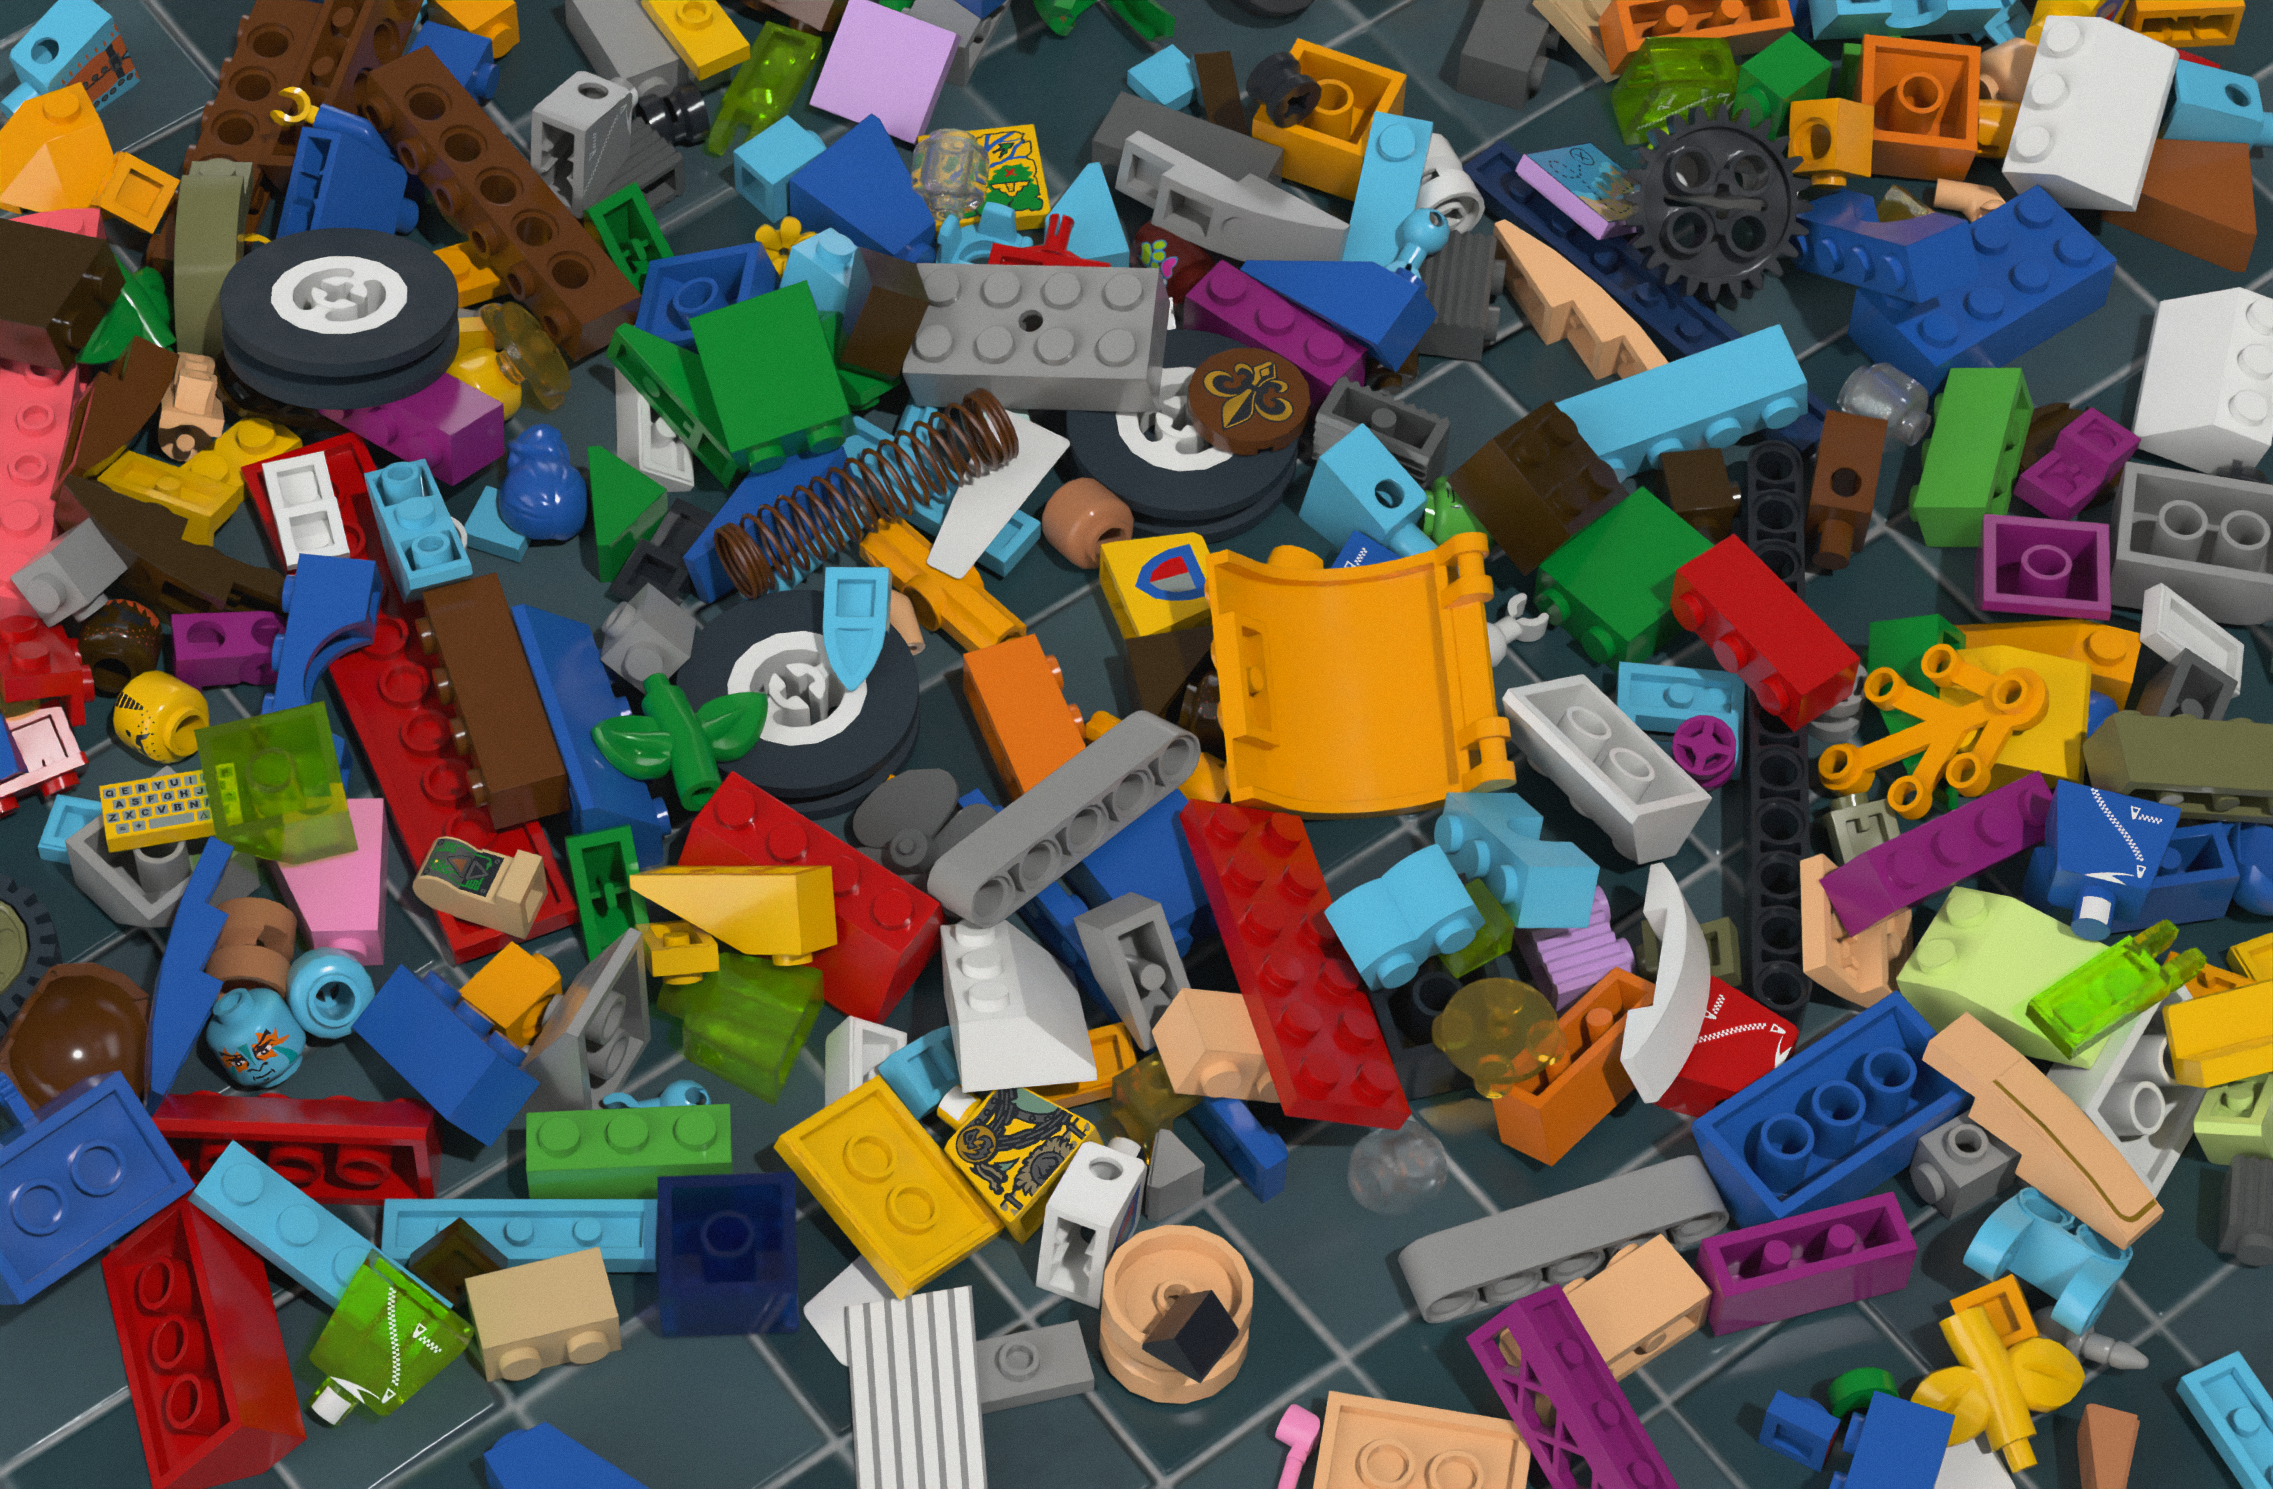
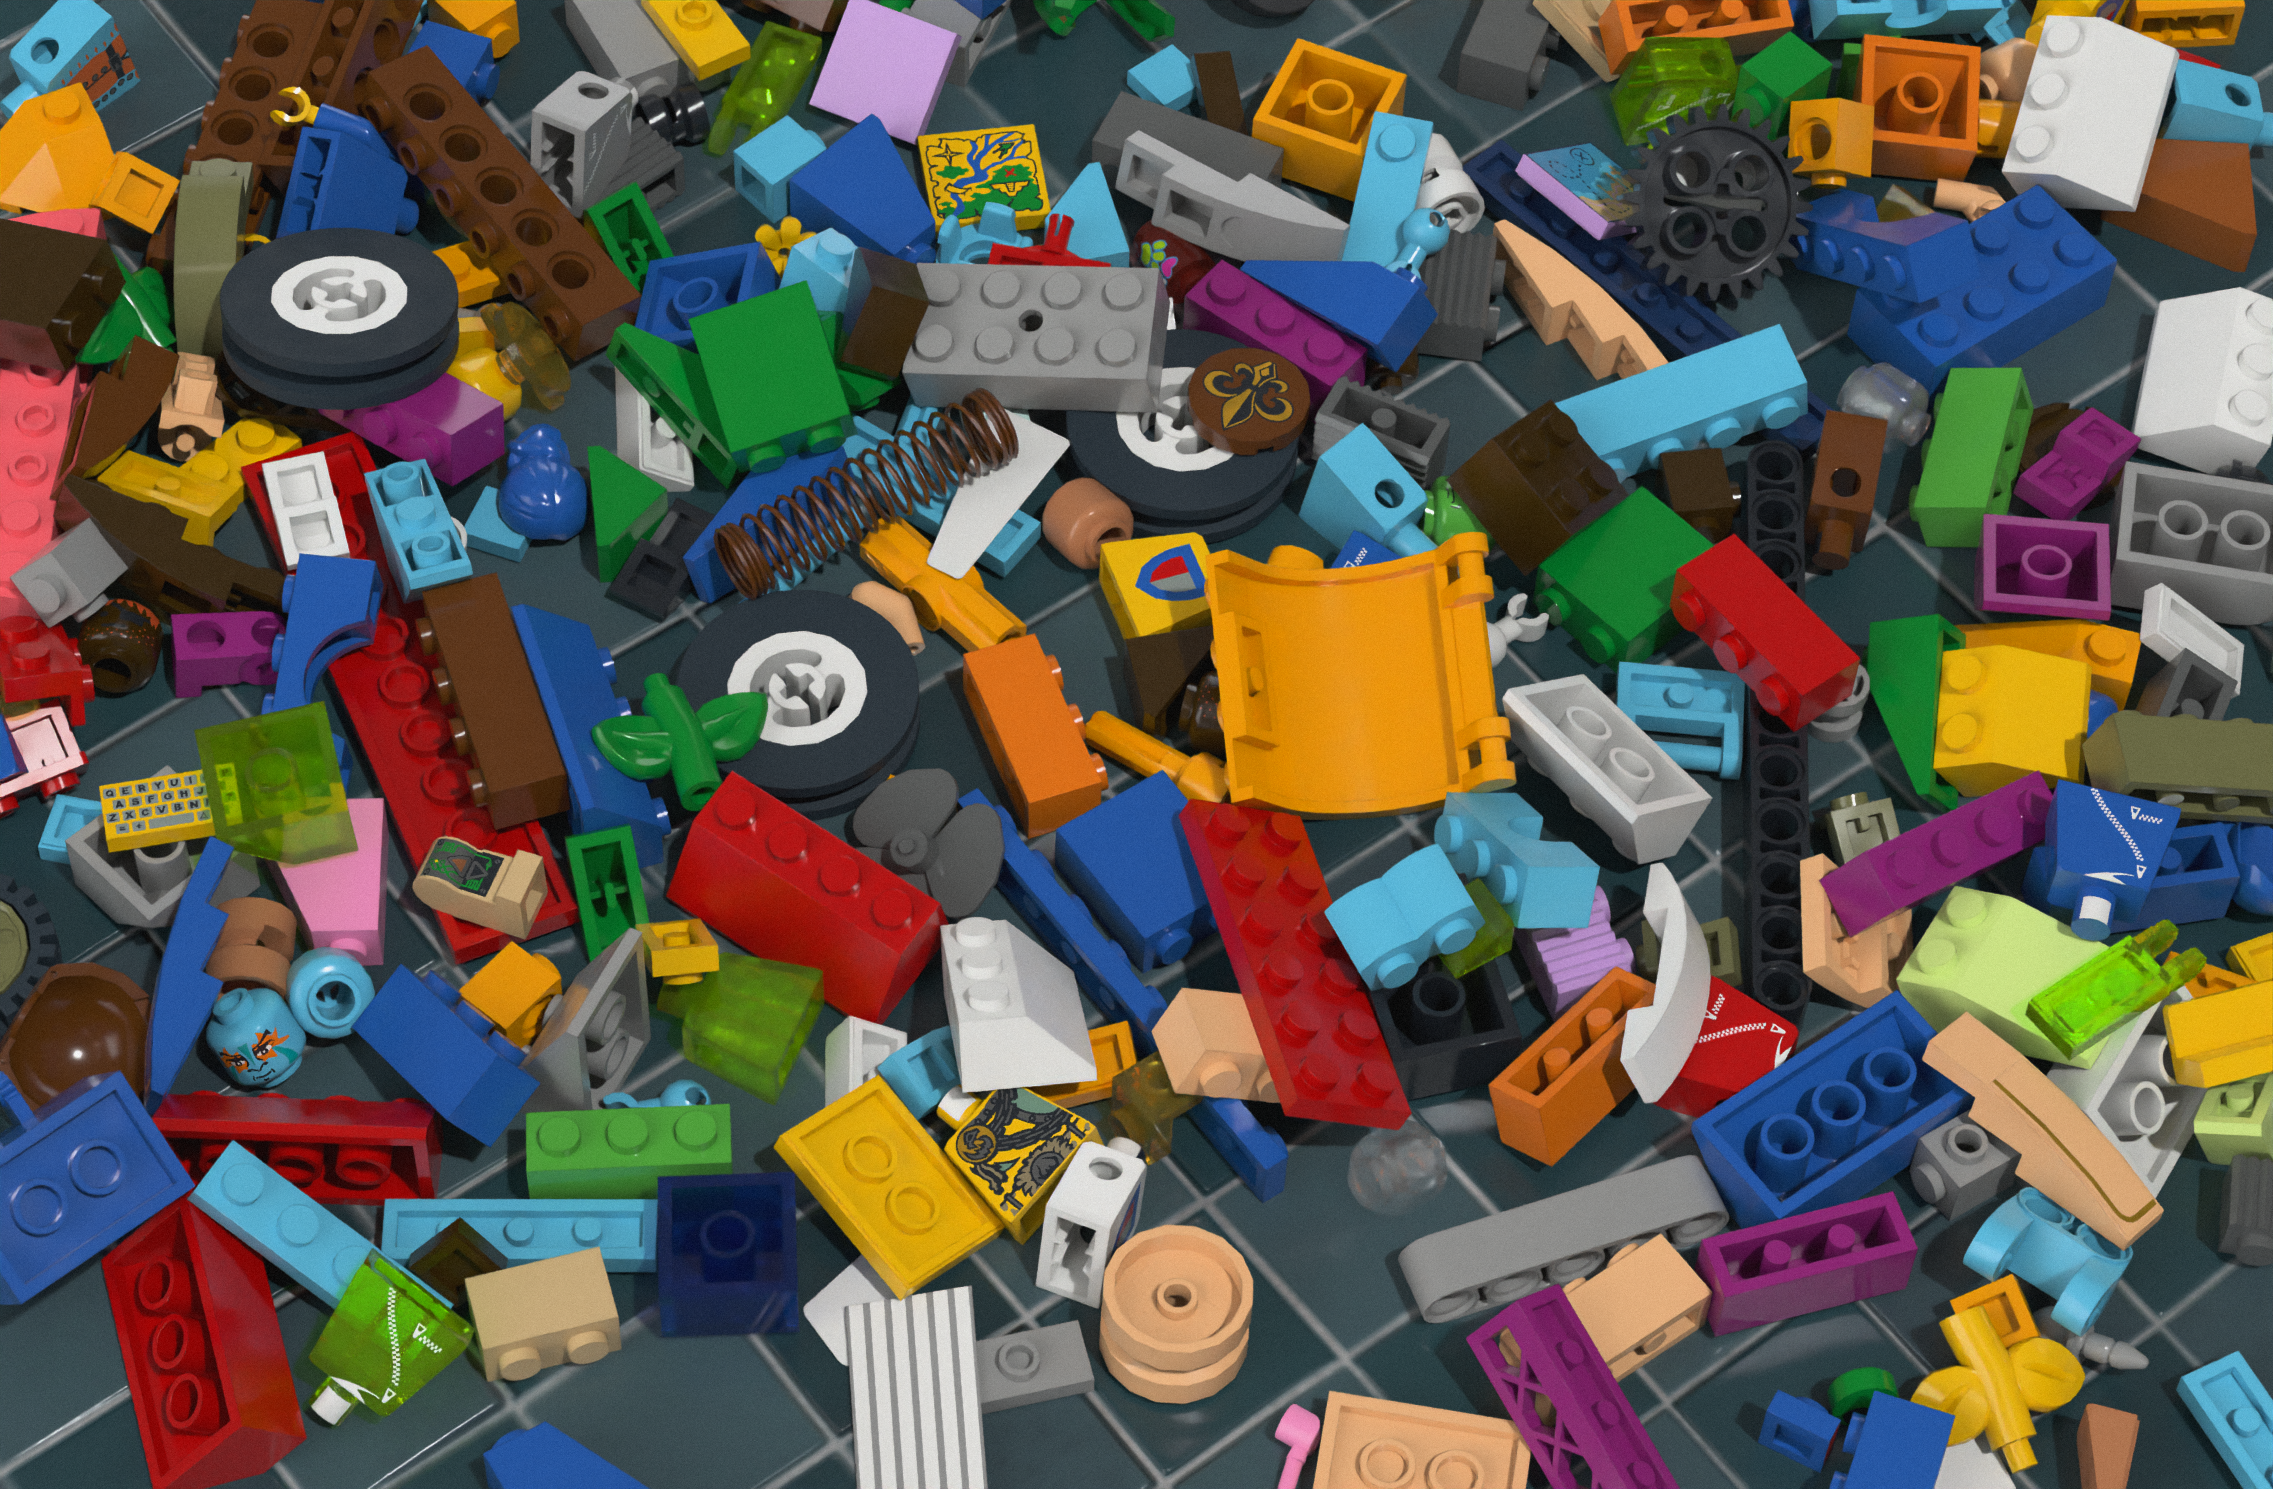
yellow head [113,670,210,764] -> none
light grey brick [600,582,696,695] -> none
yellow slope [629,866,838,966] -> none
medium azure plate [823,567,892,692] -> none
clear head [911,129,990,222] -> none
light grey beam [927,711,1201,928] -> none
light grey slope [1073,892,1191,1051] -> none
black slope [1142,1290,1239,1384] -> none
light grey slope [1145,1129,1205,1222] -> none
black wheel [1246,51,1322,128] -> none
clear yellow piece [1431,978,1567,1099] -> none
magenta wheel [1672,715,1736,791] -> none
light orange plant [1818,644,2049,820] -> none

